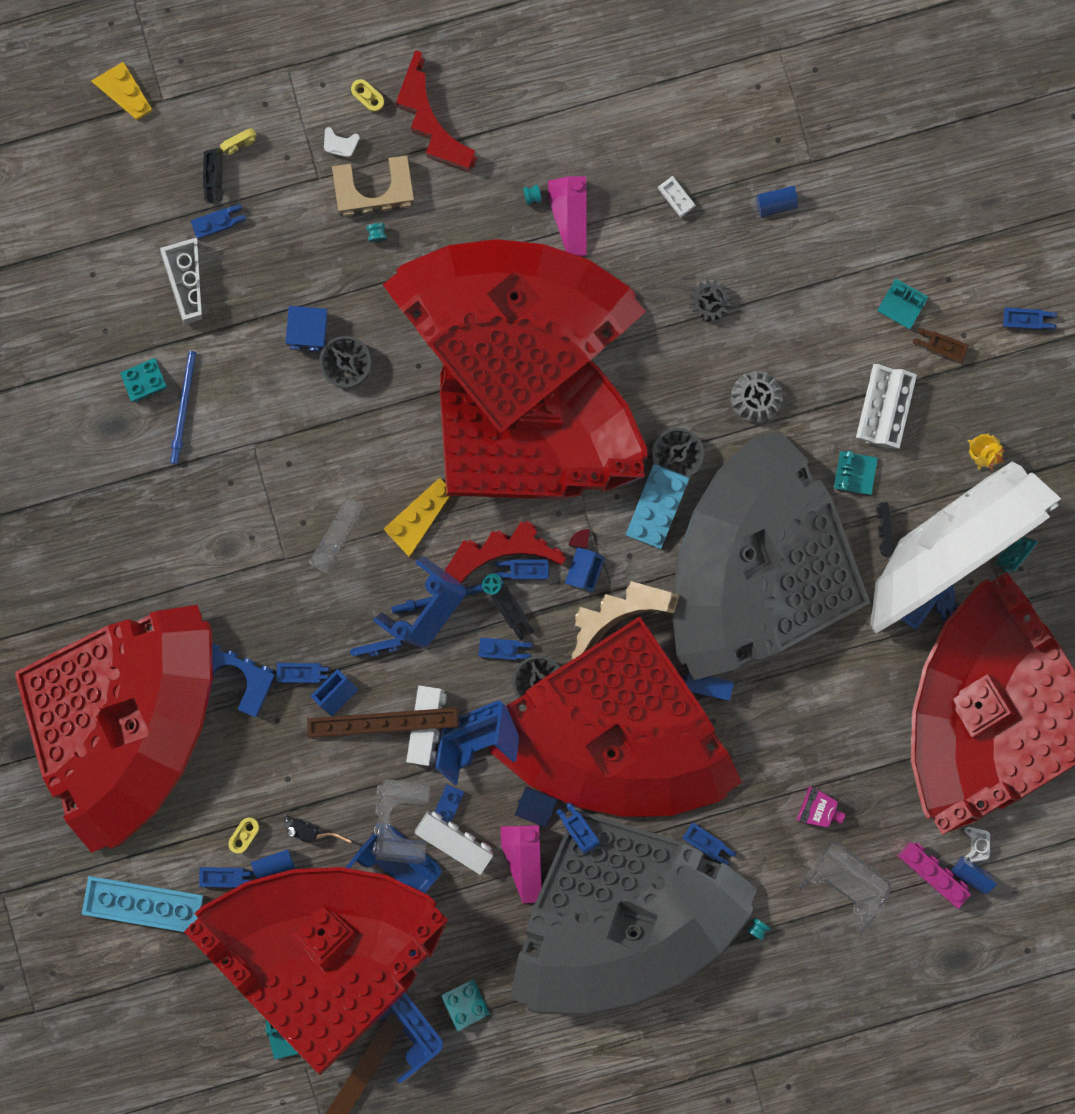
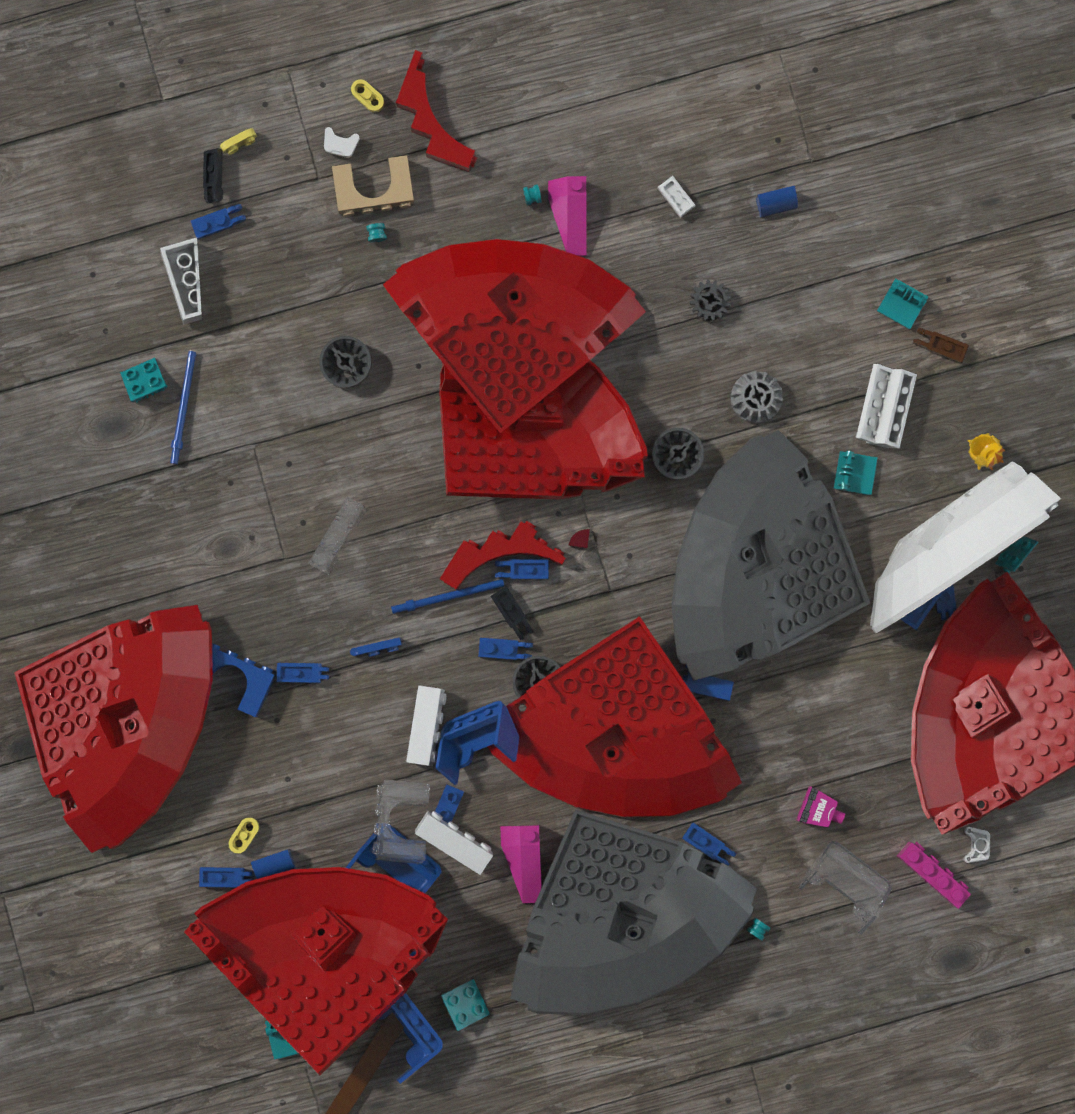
medium azure plate [82,876,204,932] -> none
yellow wing [91,62,153,120] -> none
black animal [284,815,352,843] -> none
blue brick [285,306,329,352] -> none
reddish brown tile [307,707,460,738] -> none
blue brick [311,669,359,717] -> none
blue windscreen [373,555,466,648] -> none
yellow wing [384,478,450,558] -> none
teal wheel [482,573,503,595] -> none
dark blue piece [515,786,557,828] -> none
blue hinge [556,803,600,854] -> none
blue brick [565,547,605,593] -> none
tan arch [572,581,679,660] -> none
medium azure plate [626,464,689,549] -> none
black hinge [876,502,893,557] -> none
blue brick [951,856,997,894] -> none
blue hinge [1003,307,1057,330] -> none

